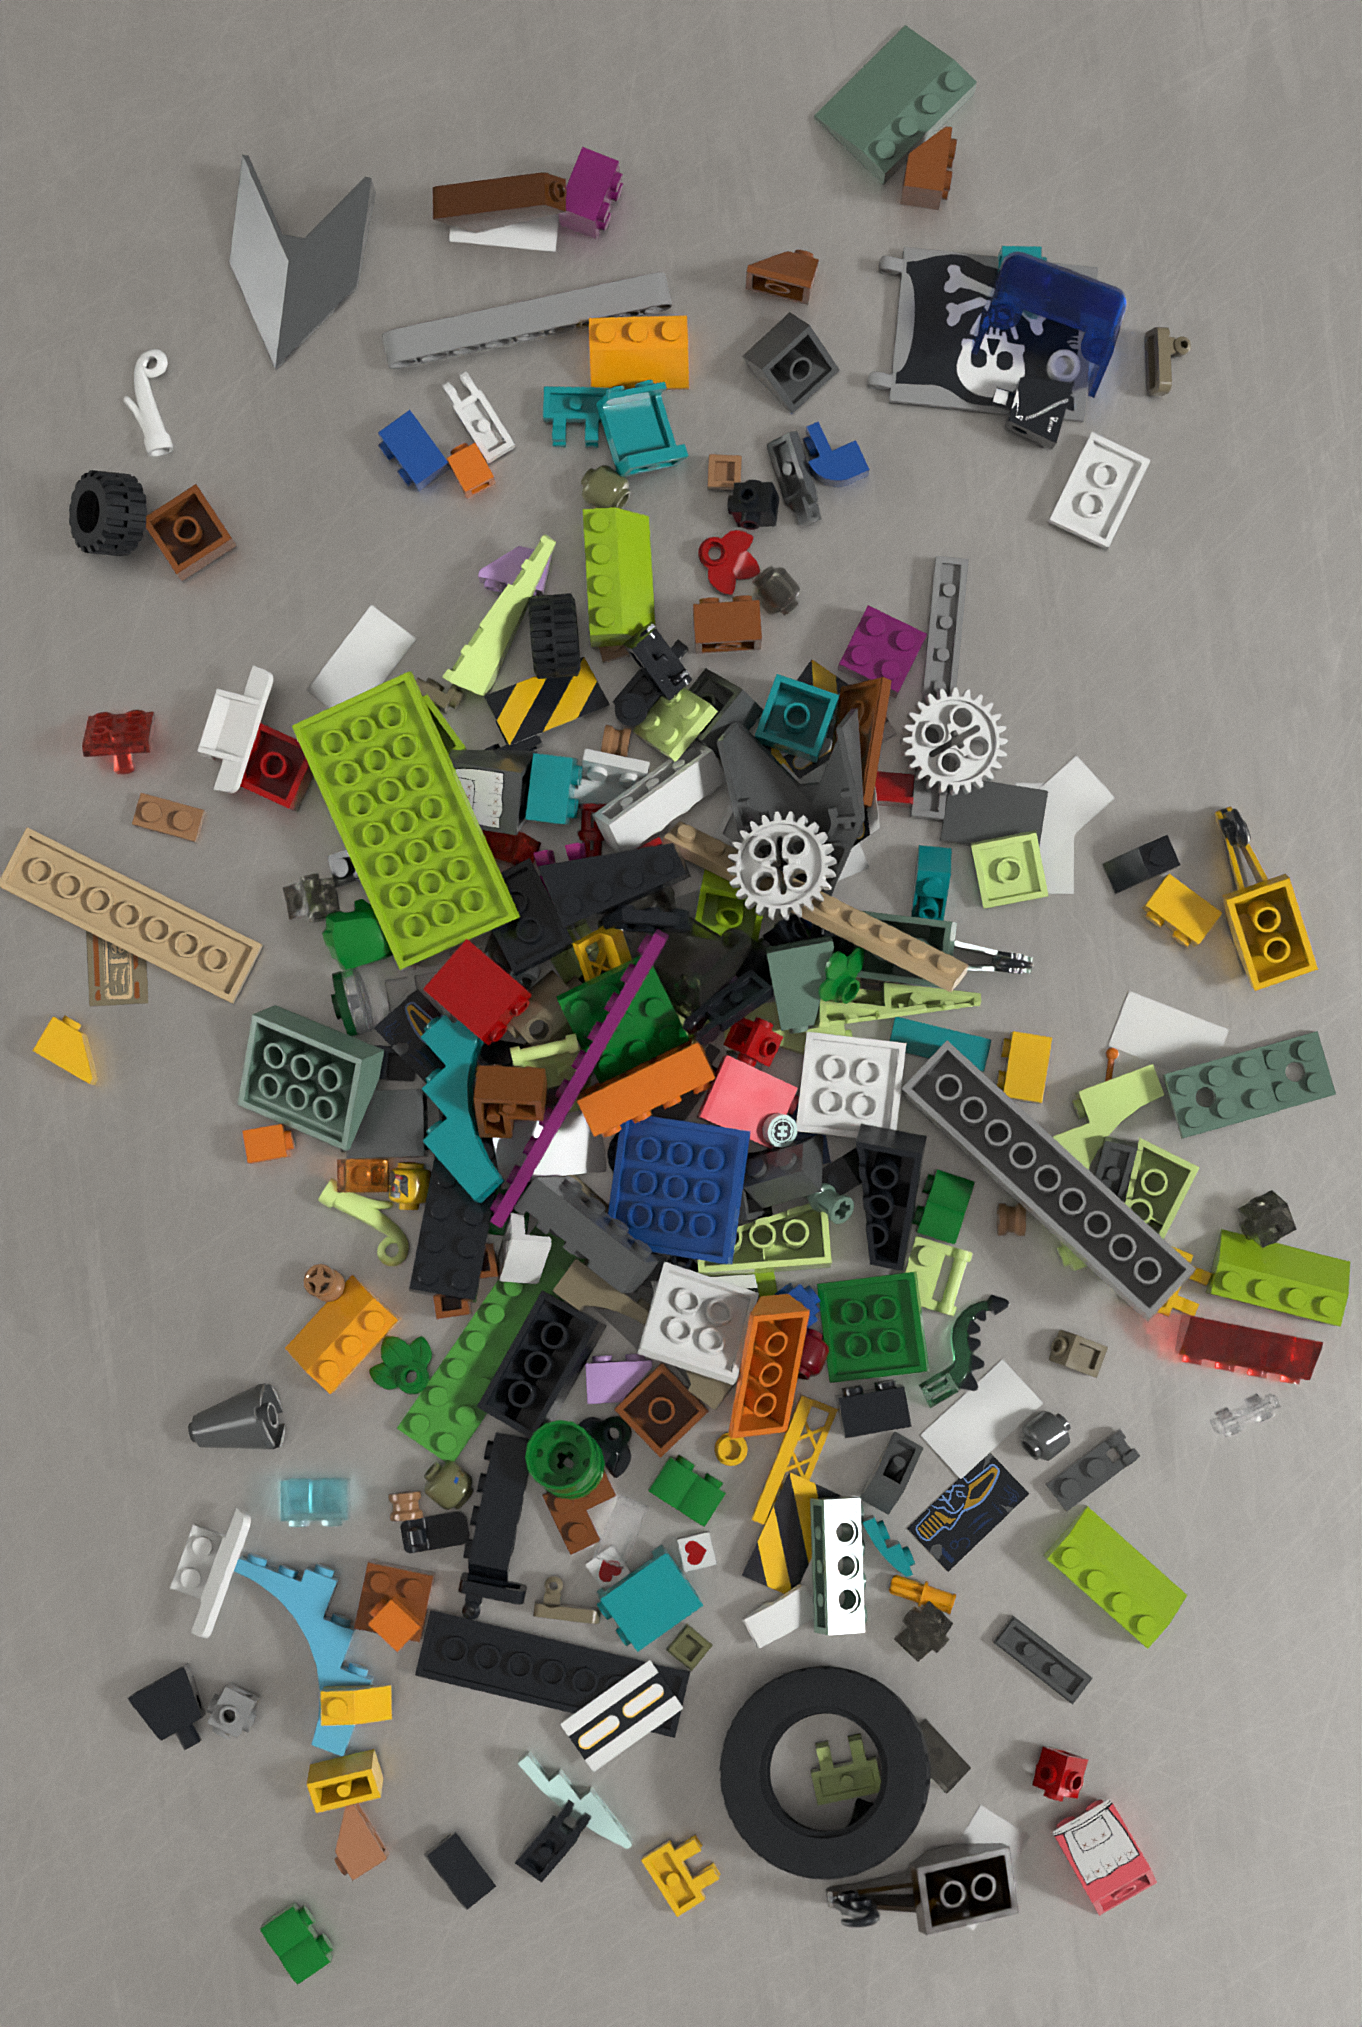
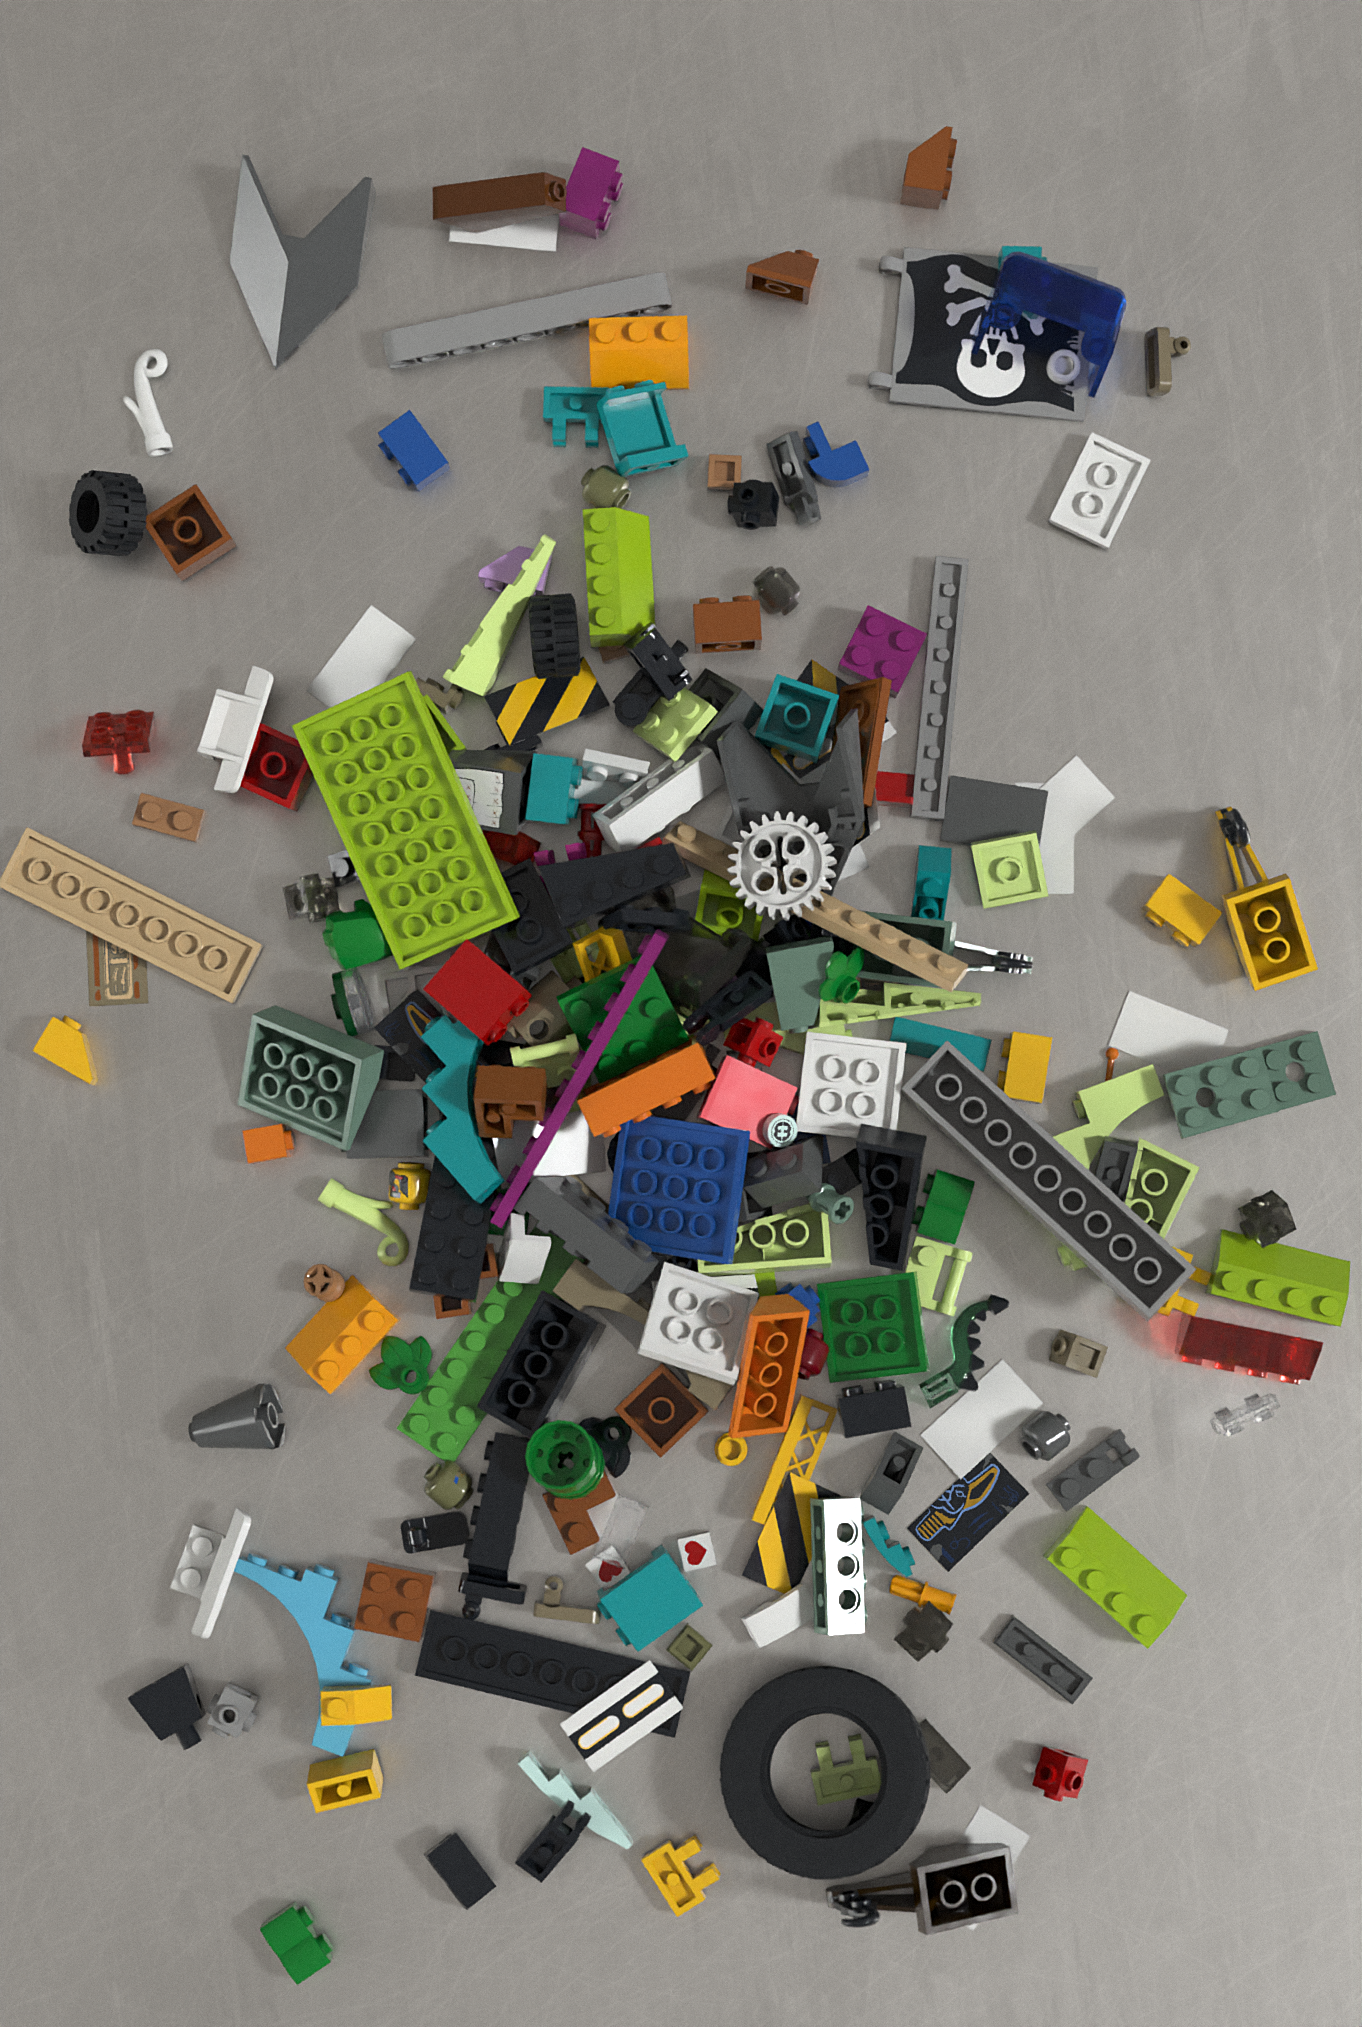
clear light blue brick [280,1477,351,1527] -> none
nougat slope [334,1803,390,1880] -> none
clear orange bracket [337,1159,389,1193] -> none
orange brick [368,1596,423,1652] -> none
medium nougat wheel [388,1491,423,1521] -> none
white hinge [442,371,515,464] -> none
orange brick [446,443,496,499] -> none
lavender slope [585,1353,653,1404] -> none
medium nougat wheel [601,724,632,757] -> none
green brick [648,1454,726,1527] -> none
red plate [698,530,761,595] -> none
dark grey slope [742,312,840,414] -> none
sand green slope [814,25,977,185] -> none
white gear [900,687,1008,796] -> none
black torso [991,377,1074,449] -> none
medium nougat wheel [997,1203,1026,1236] -> none
slope [1052,1799,1157,1916] -> none
black slope [1102,835,1180,894] -> none

